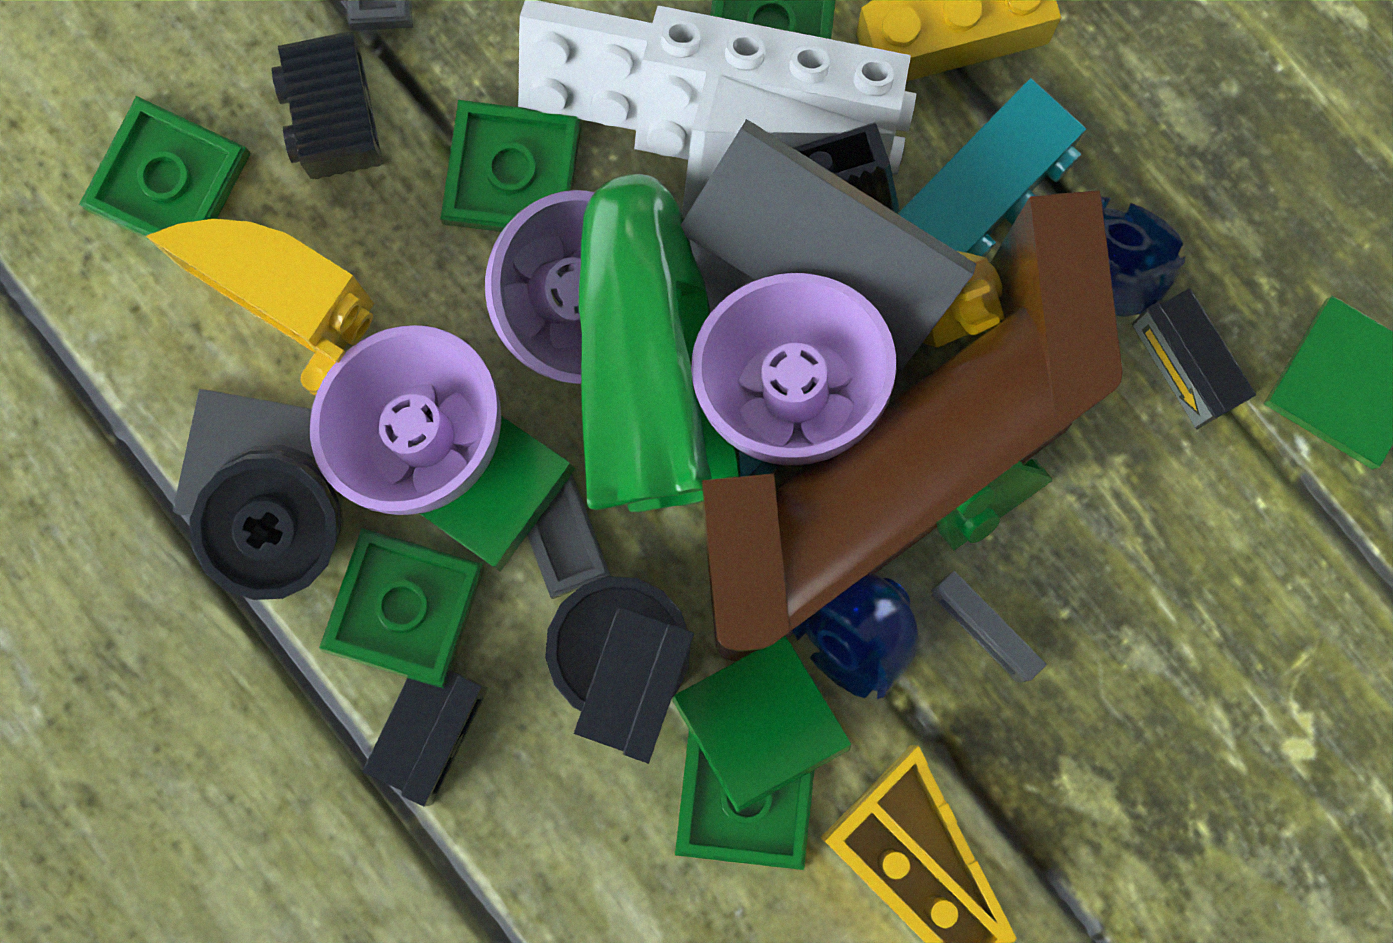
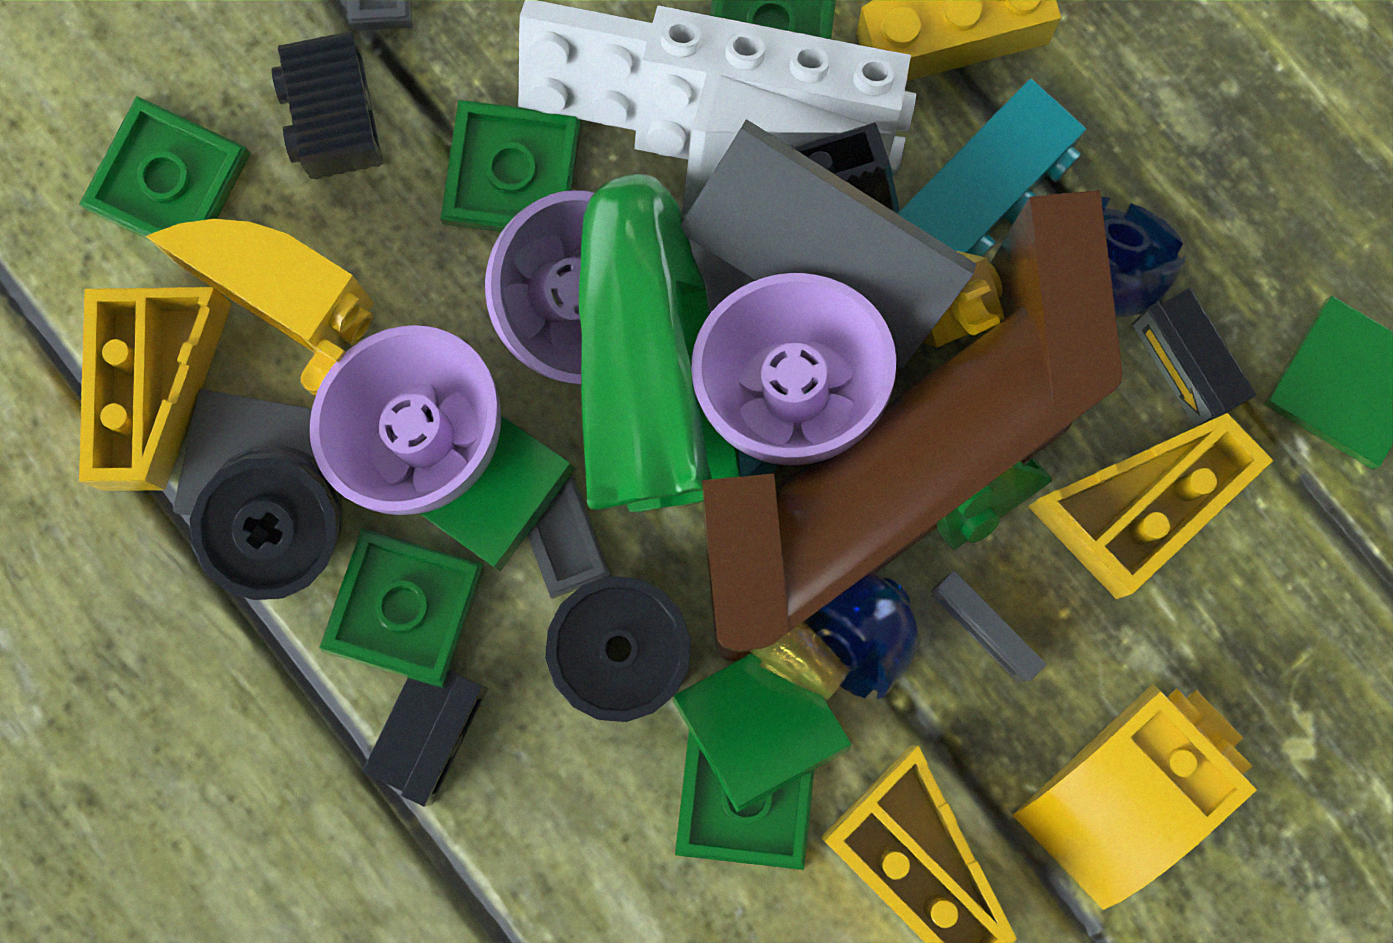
black panel [573,607,694,764] -> none
none -> yellow wedge [79,287,232,491]
none -> clear yellow cone [750,622,850,700]
none -> yellow piece [1012,683,1257,910]
none -> yellow wedge [1028,413,1274,599]

